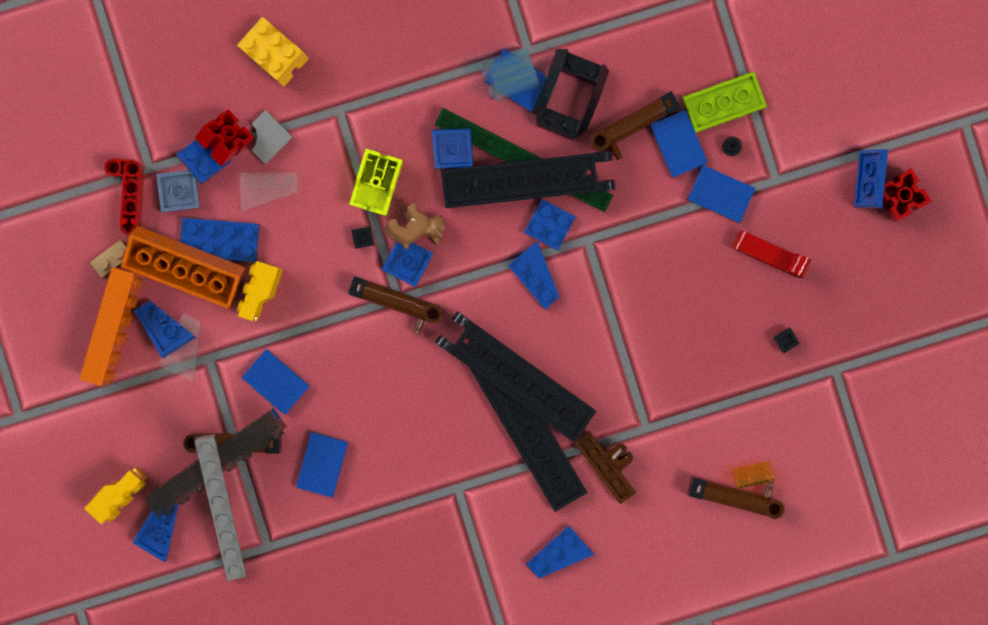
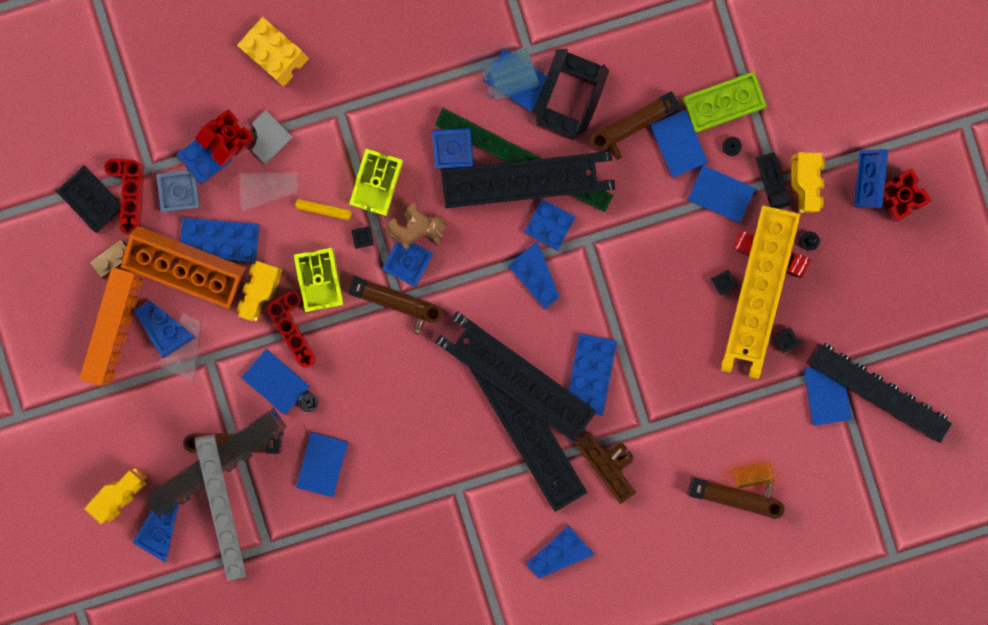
none -> black tile [56,165,121,233]
none -> red beam [267,291,316,368]
none -> neon yellow piece [294,248,344,312]
none -> yellow axle [295,199,352,221]
none -> black tile [298,392,318,412]
none -> blue plate [568,334,617,416]
none -> black plate [711,269,737,295]
none -> yellow hinge [721,205,801,380]
none -> black plate [755,152,792,209]
none -> yellow piece [791,152,825,214]
none -> black tile [800,232,820,251]
none -> blue tile [803,367,852,426]
none -> black brick [806,343,952,443]

